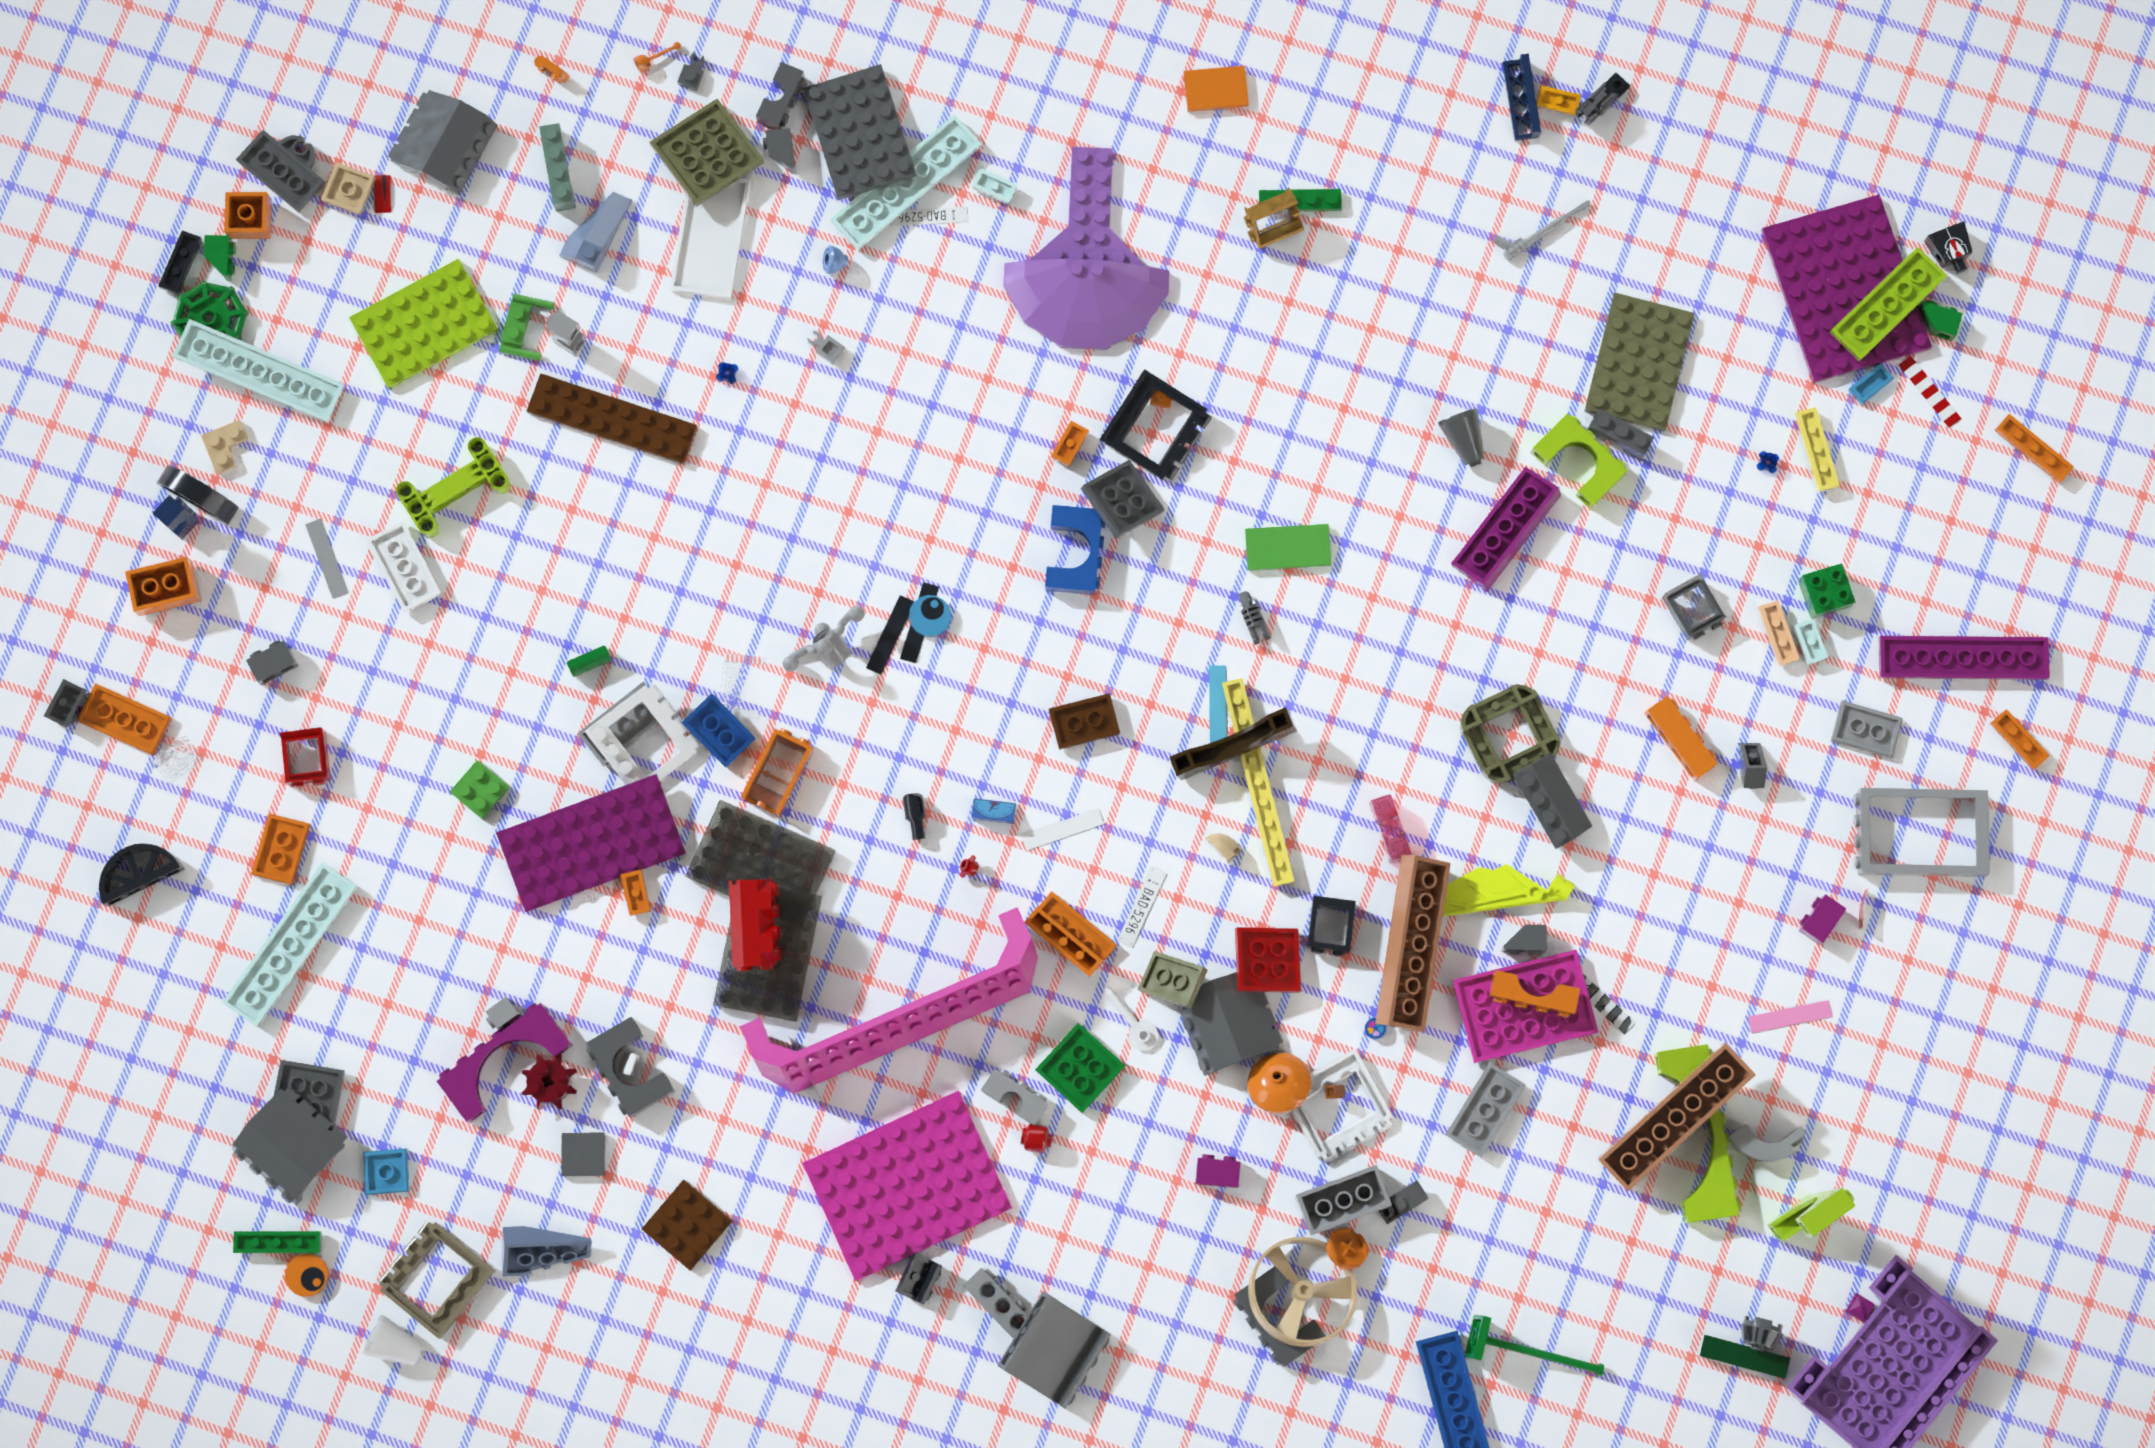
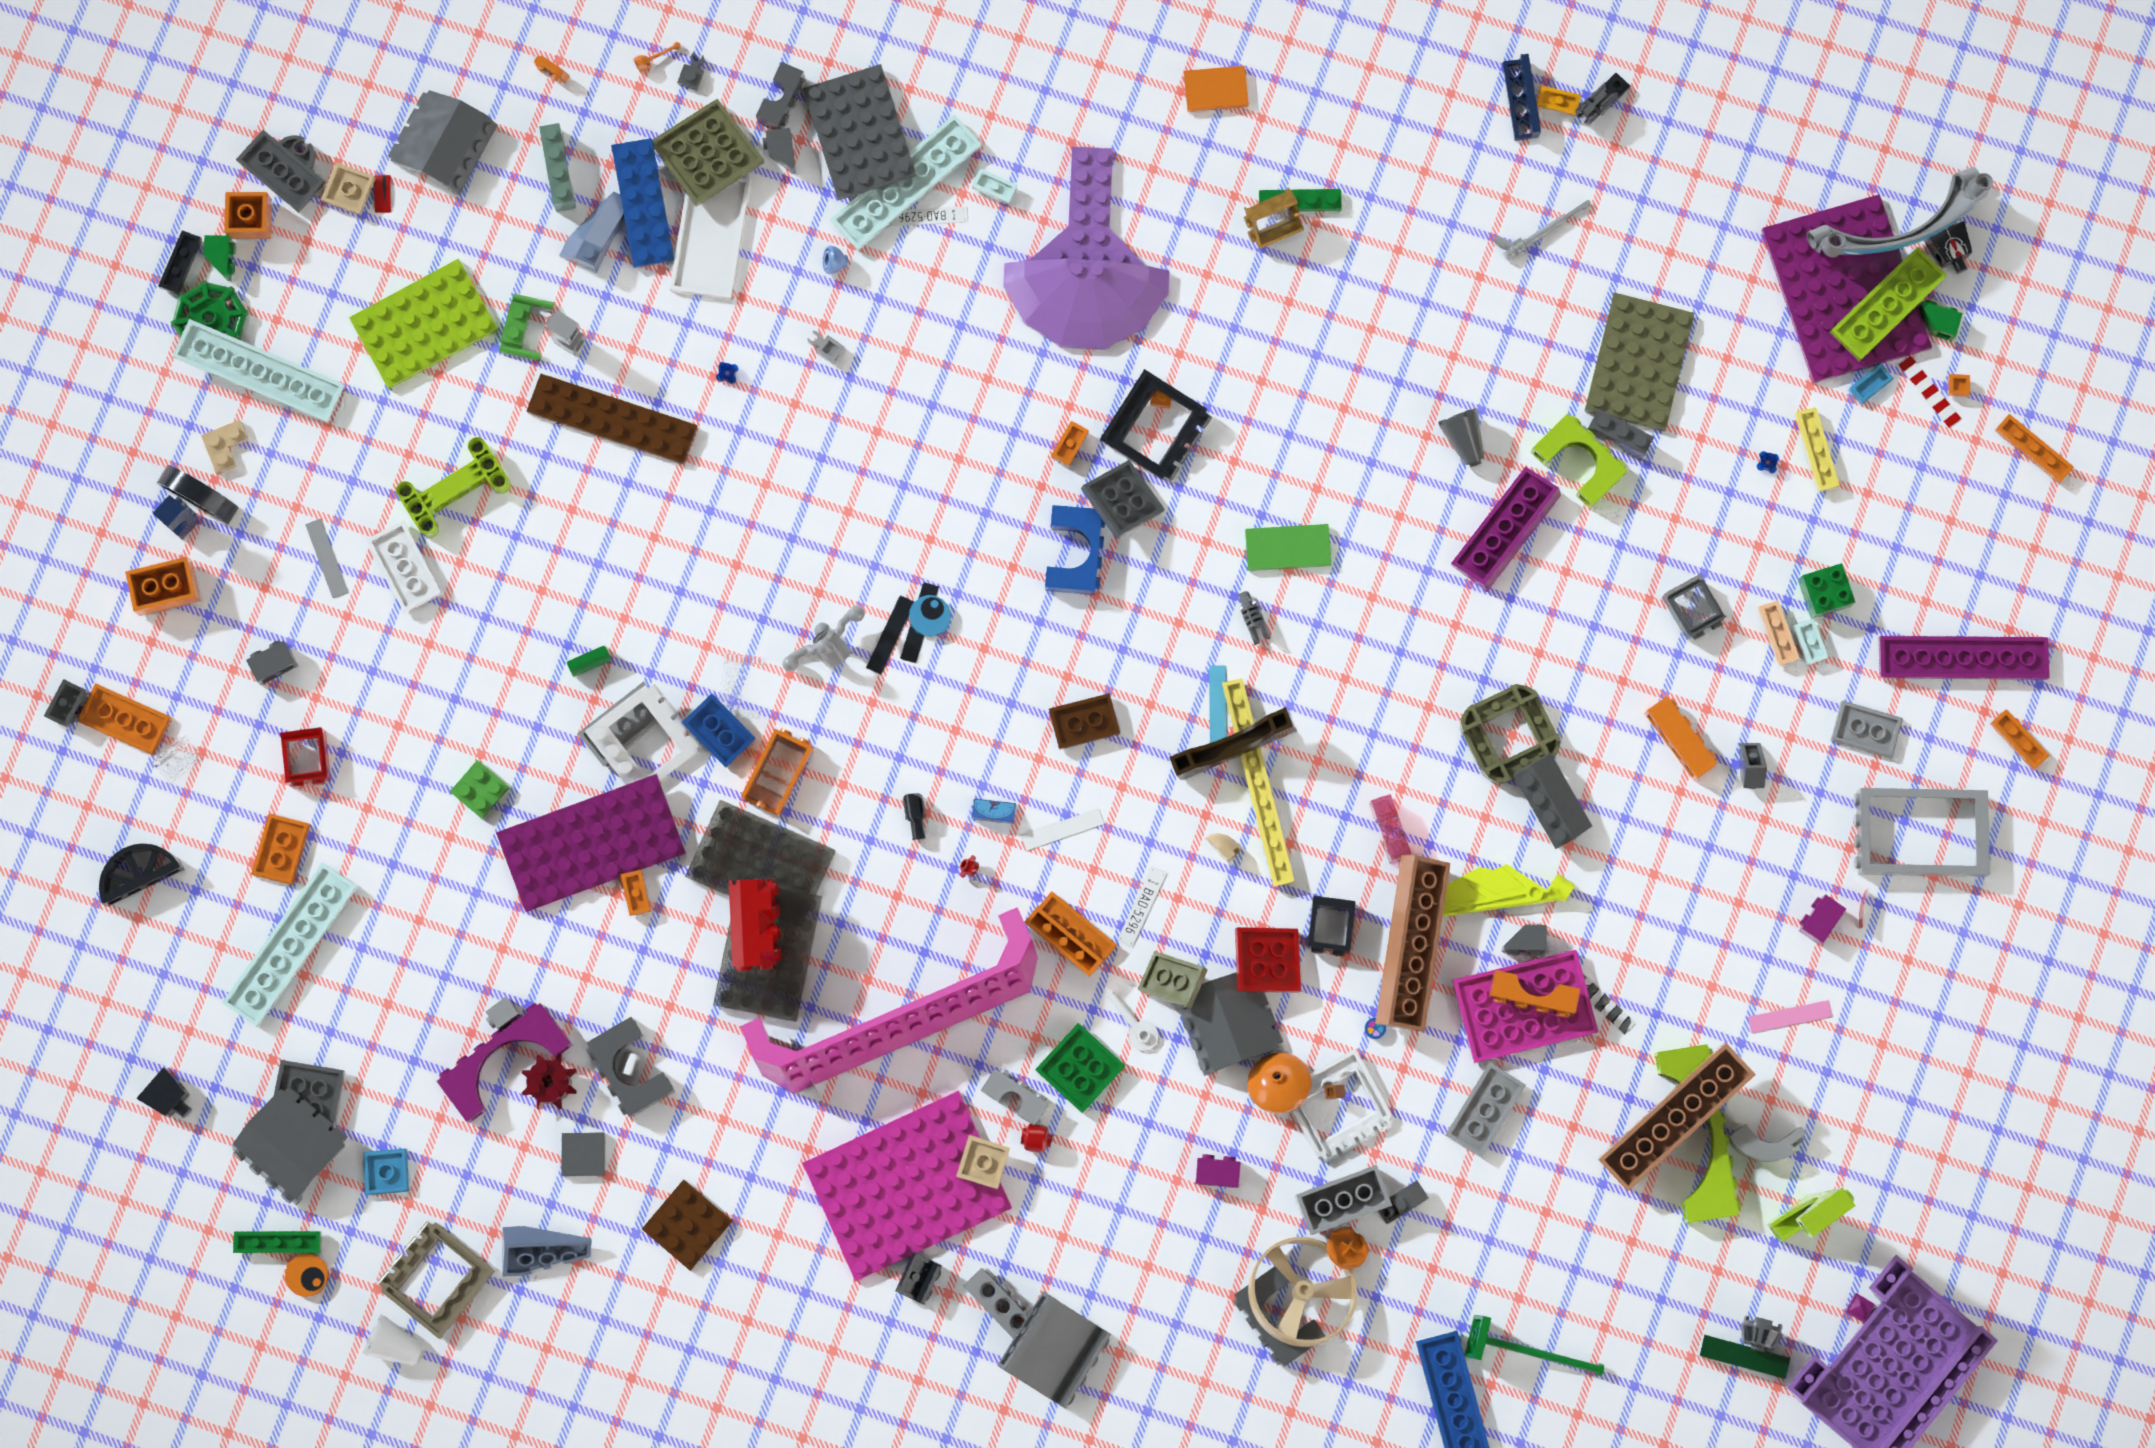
none -> black torso [136,1067,192,1119]
none -> blue plate [611,138,674,268]
none -> tan plate [956,1135,1010,1189]
none -> light grey panel [1807,166,1993,257]
none -> orange plate [1947,374,1970,397]

